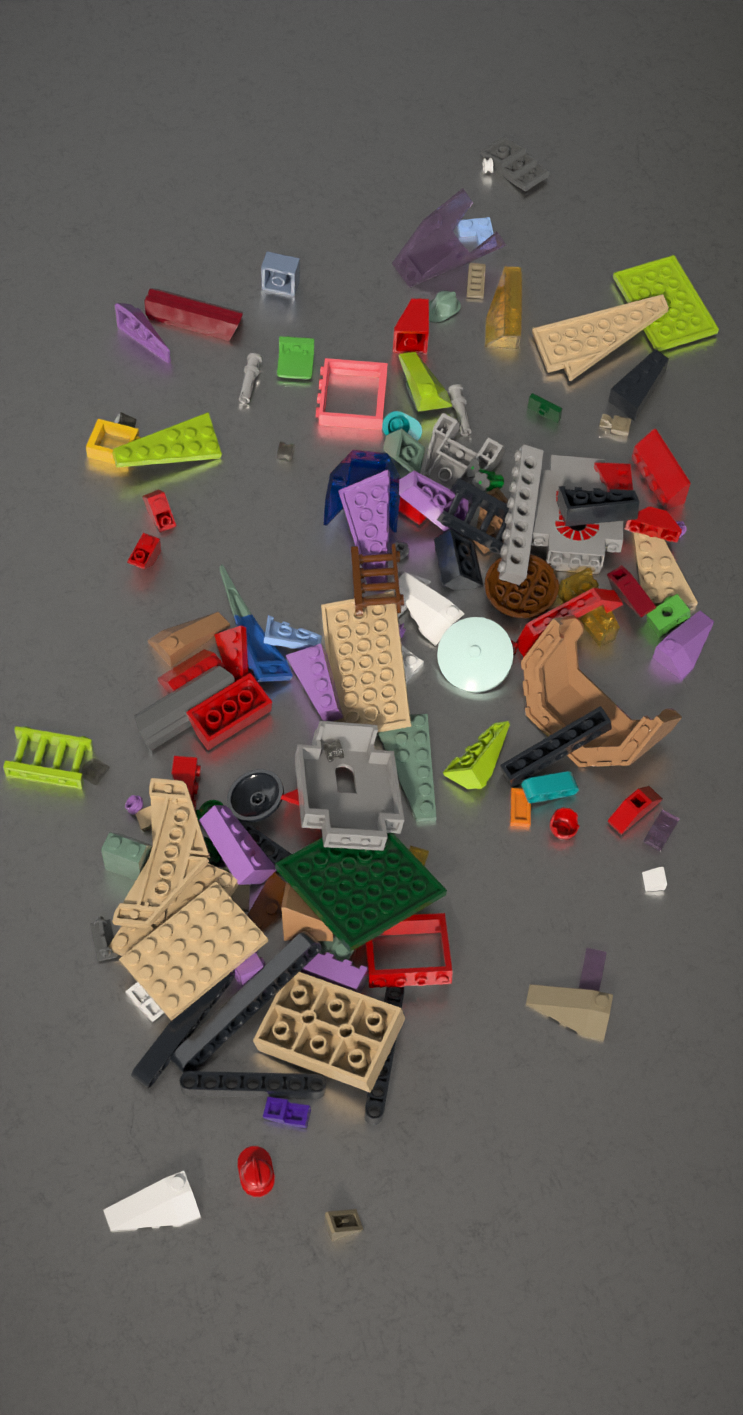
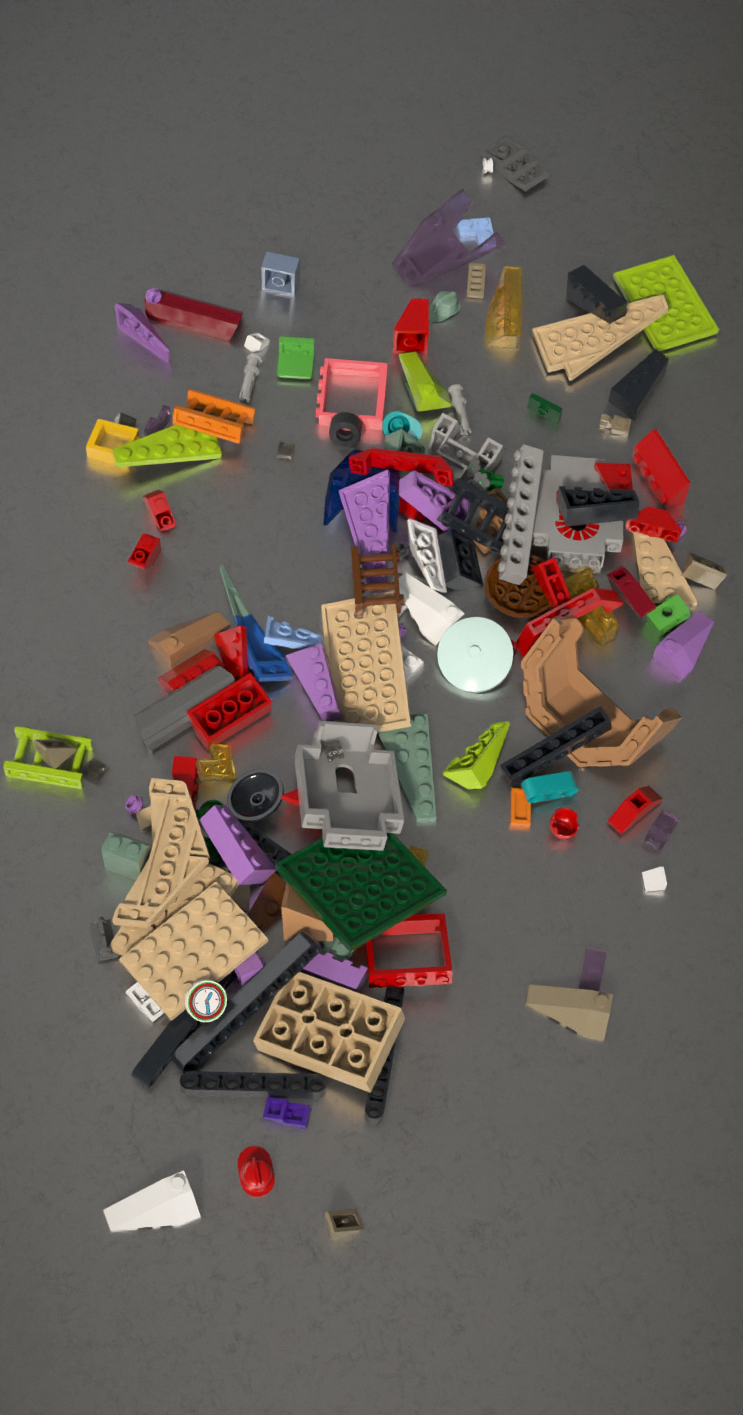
none -> dark tan slope [34,740,77,769]
none -> clear purple slope [144,405,171,436]
none -> medium lavender plate [145,287,162,304]
none -> orange fence [172,389,256,443]
none -> tile [185,979,227,1022]
none -> clear yellow plate [196,744,237,783]
none -> white slope [244,332,270,354]
none -> black tyre [329,412,362,447]
none -> red slope [349,448,454,486]
none -> white wedge [407,519,447,593]
none -> red slope [532,558,571,609]
none -> black wedge [566,265,627,324]
none -> dark tan slope [681,552,727,590]

